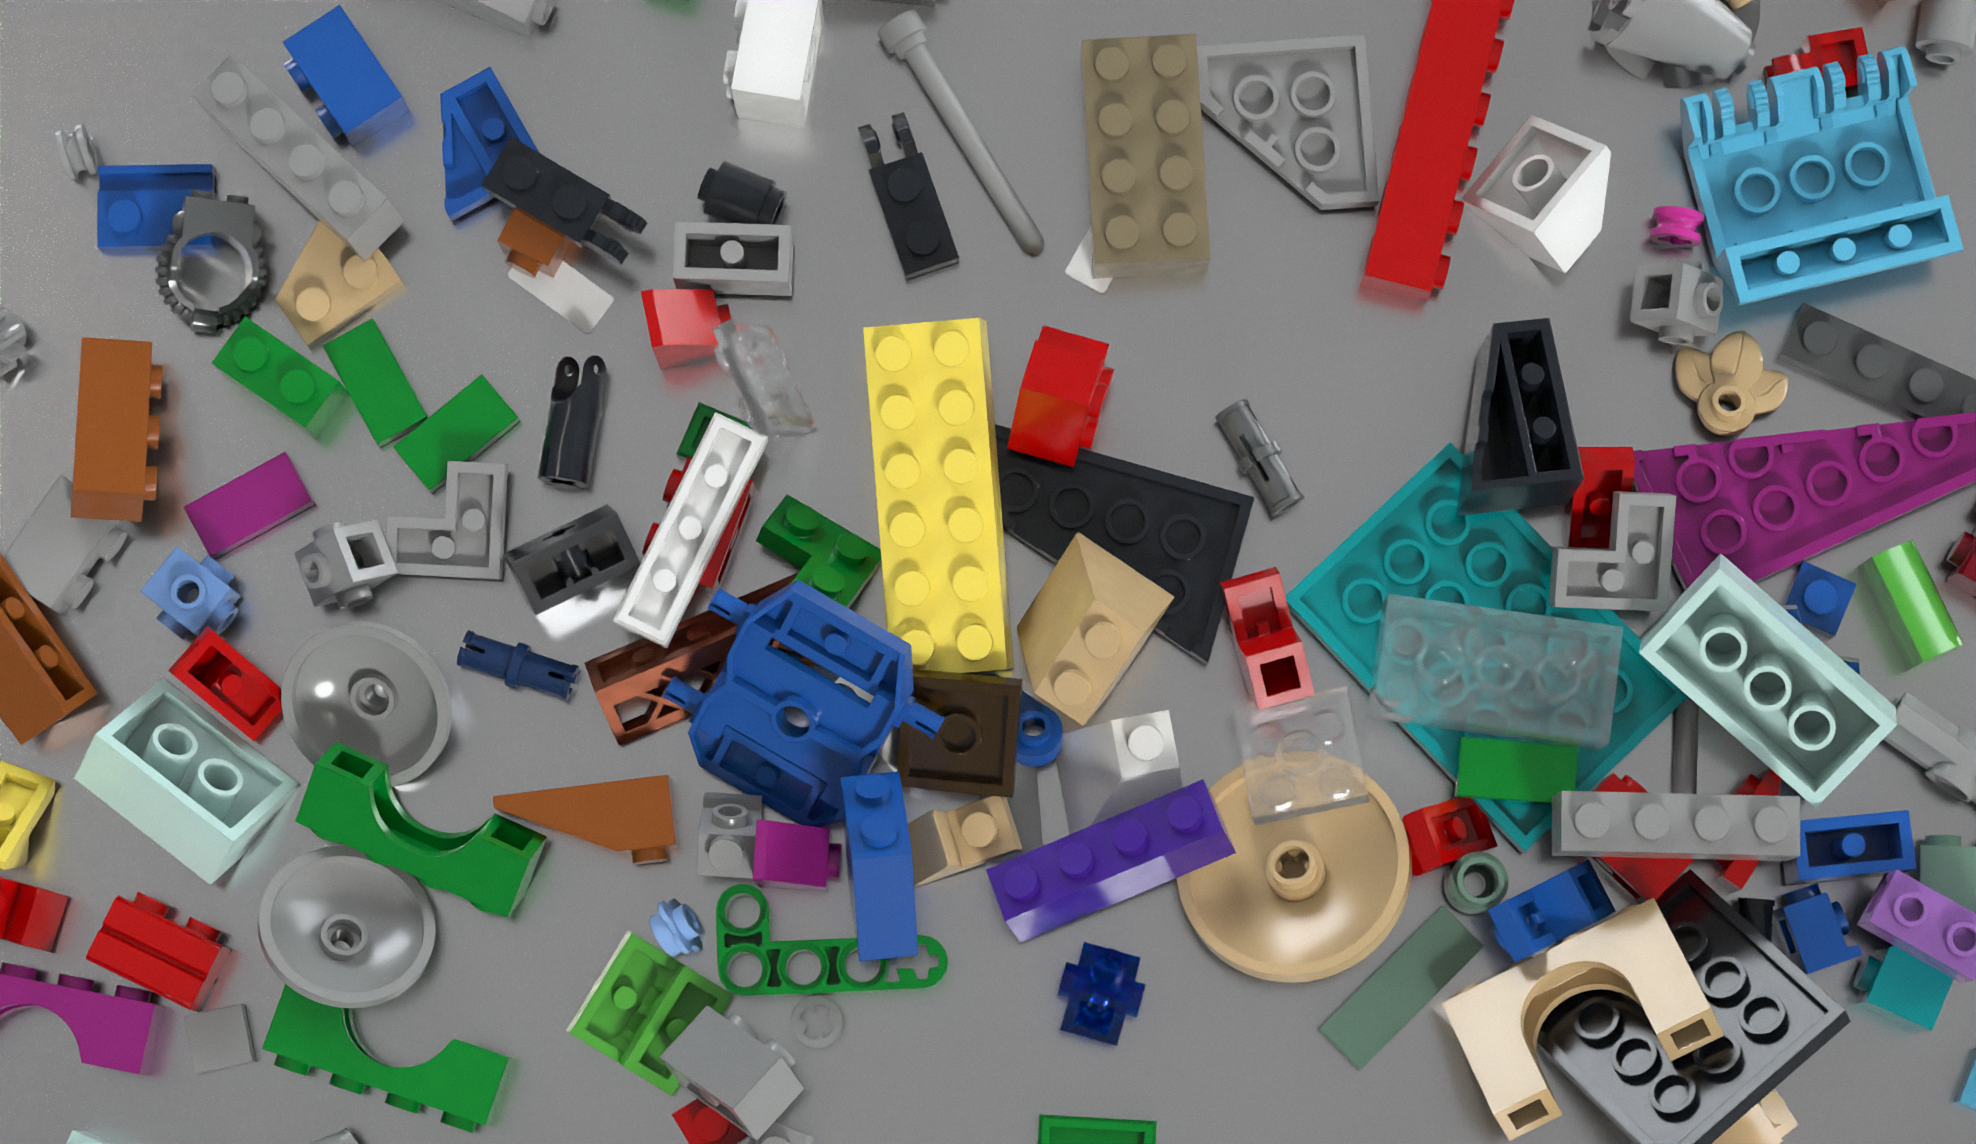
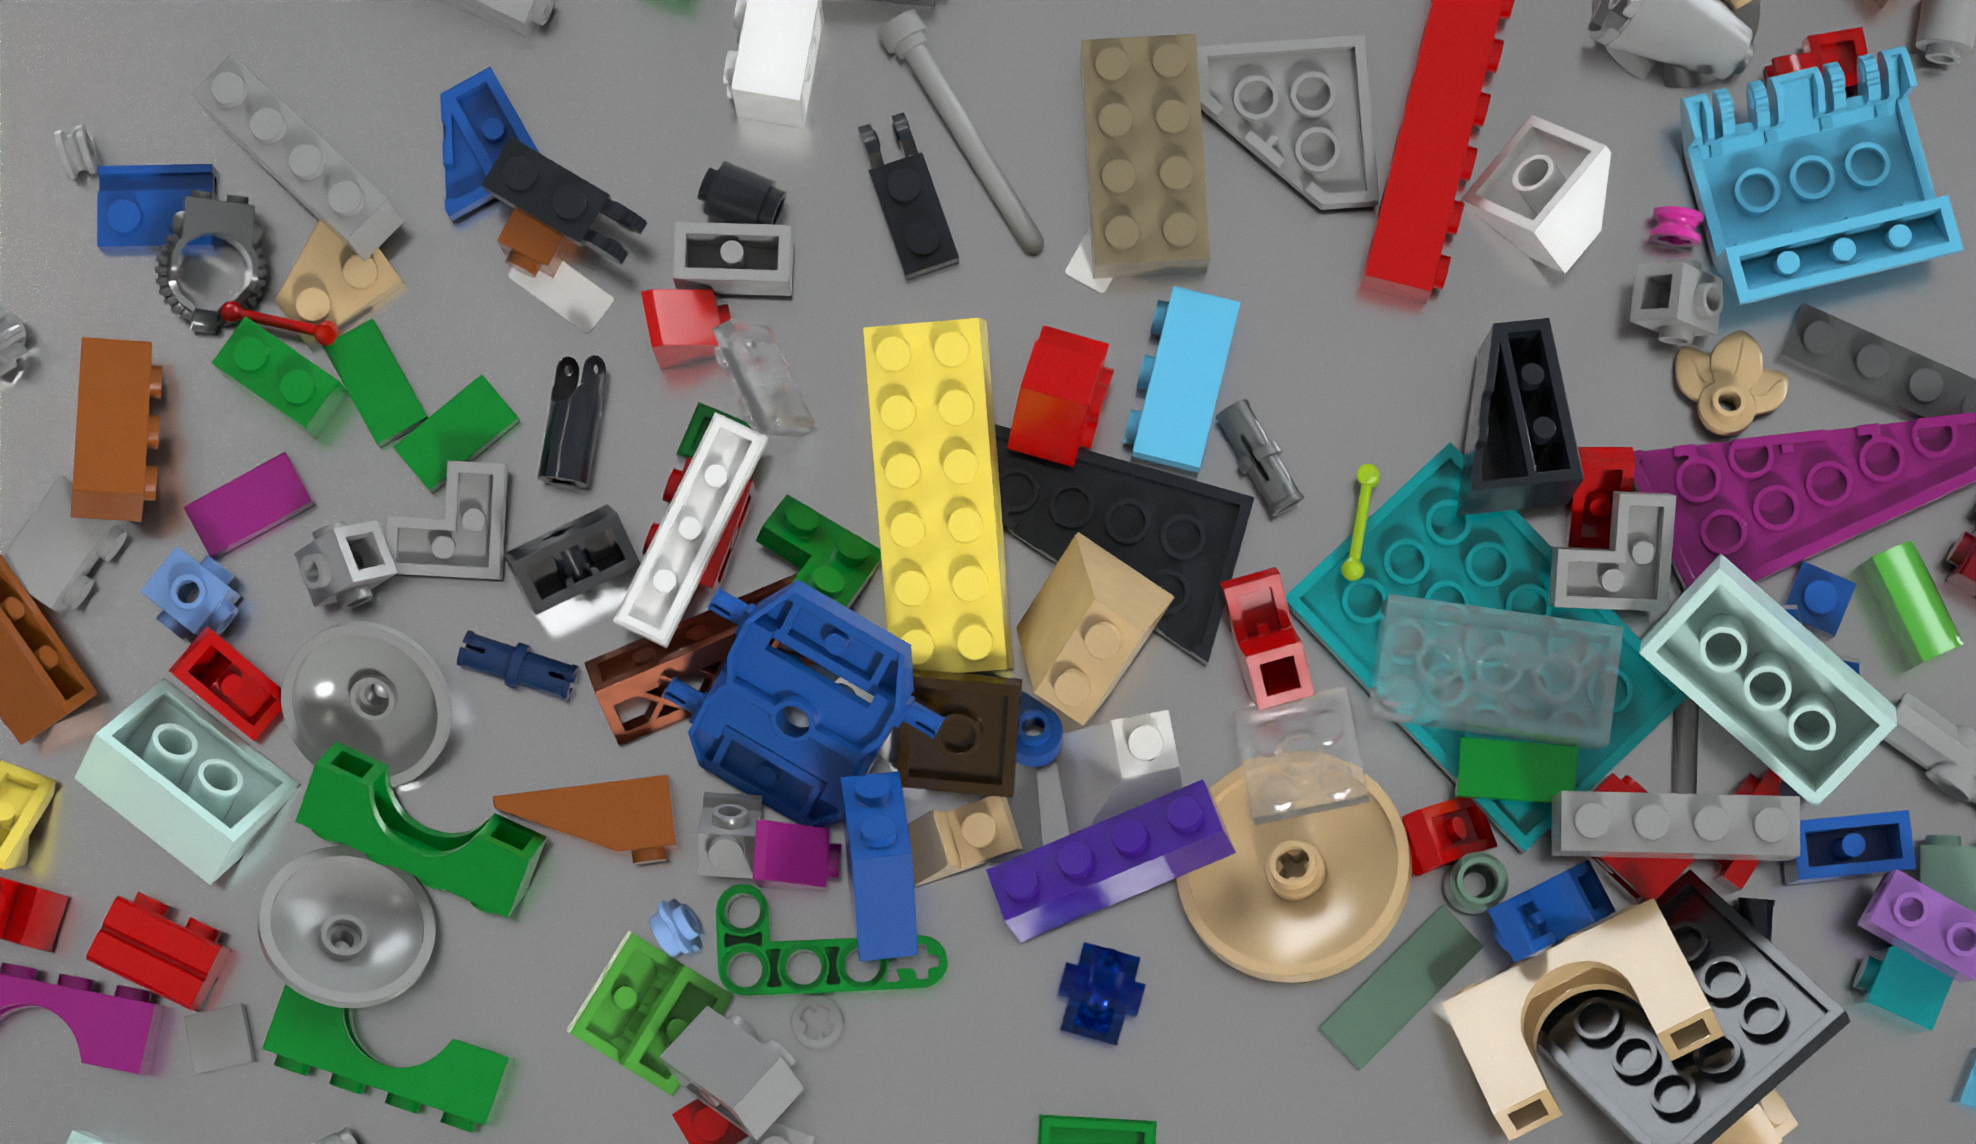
blue brick [282,5,410,148] -> none
blue brick [1773,883,1863,975] -> none
none -> red hinge [220,301,339,346]
none -> medium azure brick [1123,286,1241,477]
none -> lime hinge [1341,464,1380,581]

